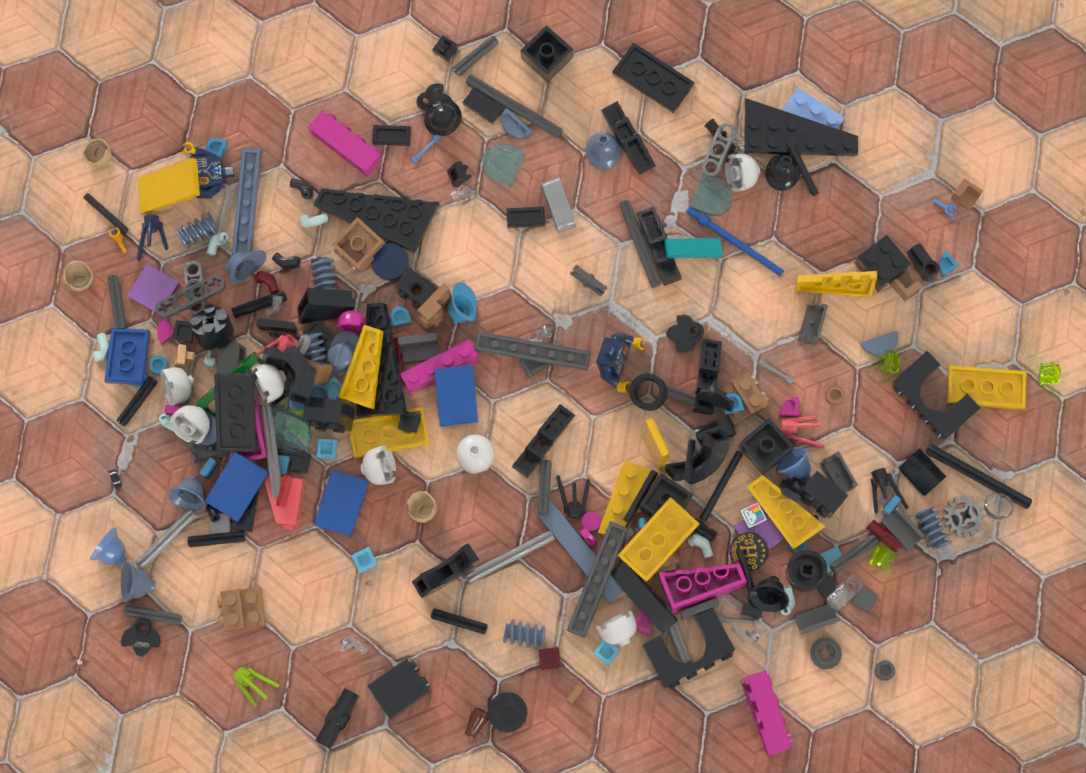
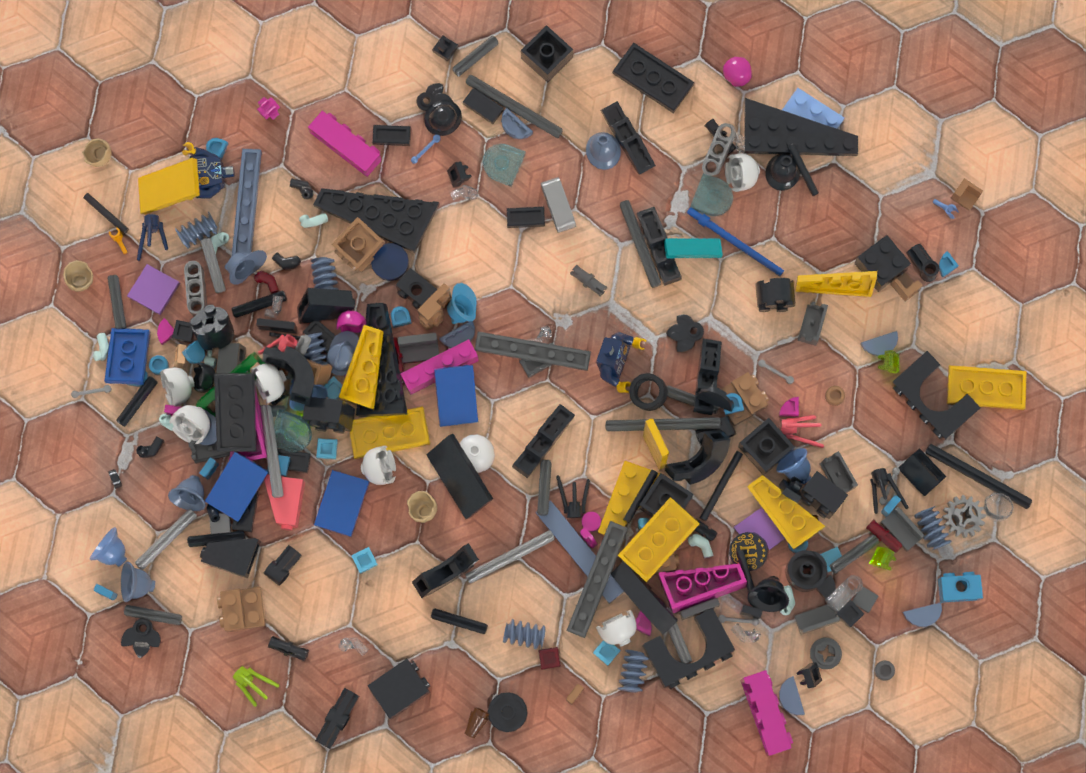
dark grey beam [155,275,226,319] -> none
clear red piece [276,474,294,508] -> none
black tile [398,411,421,434] -> none
black bar [684,439,696,482] -> none
tile [740,502,767,529] -> none
clear neon green tile [1038,362,1061,385] -> none
none -> light grey hinge [71,385,112,398]
none -> dark azure tile [93,584,118,600]
none -> black arm [136,436,164,458]
none -> dark azure tile [182,340,205,364]
none -> black hair [193,362,215,393]
none -> black slope [200,538,261,579]
none -> light grey axle [201,238,226,293]
none -> dark pink gear [257,97,280,120]
none -> black piece [264,545,302,586]
none -> black pin [268,636,309,662]
none -> black tile [426,434,493,519]
none -> sand blue tile [439,321,475,348]
none -> dark grey axle [605,417,721,431]
none -> sand blue piece [618,650,649,693]
none -> dark pink hair [723,57,752,87]
none -> black brick [755,278,796,312]
none -> sand blue tile [779,676,805,716]
none -> black tile [797,662,822,688]
none -> black tile [836,600,864,628]
none -> sand blue tile [902,603,942,627]
none -> dark azure brick [938,572,983,603]

